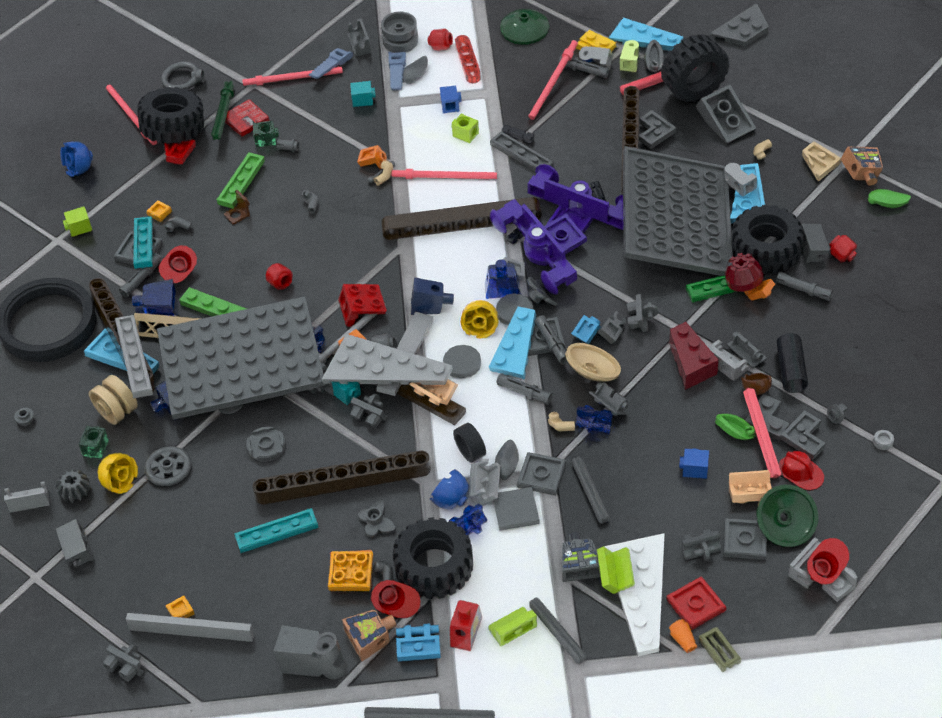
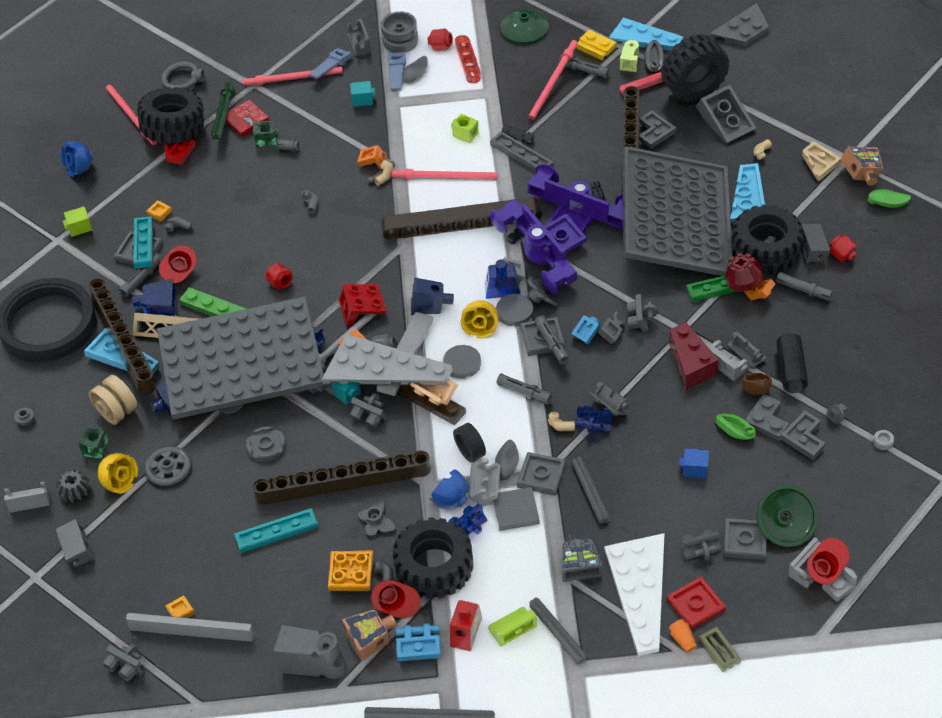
light grey tile [115,315,153,398] -> none
bright green plate [217,152,265,209] -> none
reddish brown bracket [224,190,250,225] -> none
blue brick [439,85,462,114] -> none
medium azure wing [489,306,536,379] -> none
tan dish [565,343,621,382] -> none
light grey leg [579,46,613,70] -> none
lime panel [597,547,635,594] -> none
light grey leg [725,163,757,196] -> none
light nougat bracket [729,470,772,504] -> none
coral axle [743,388,782,479] -> none
red piece [779,451,824,490] -> none

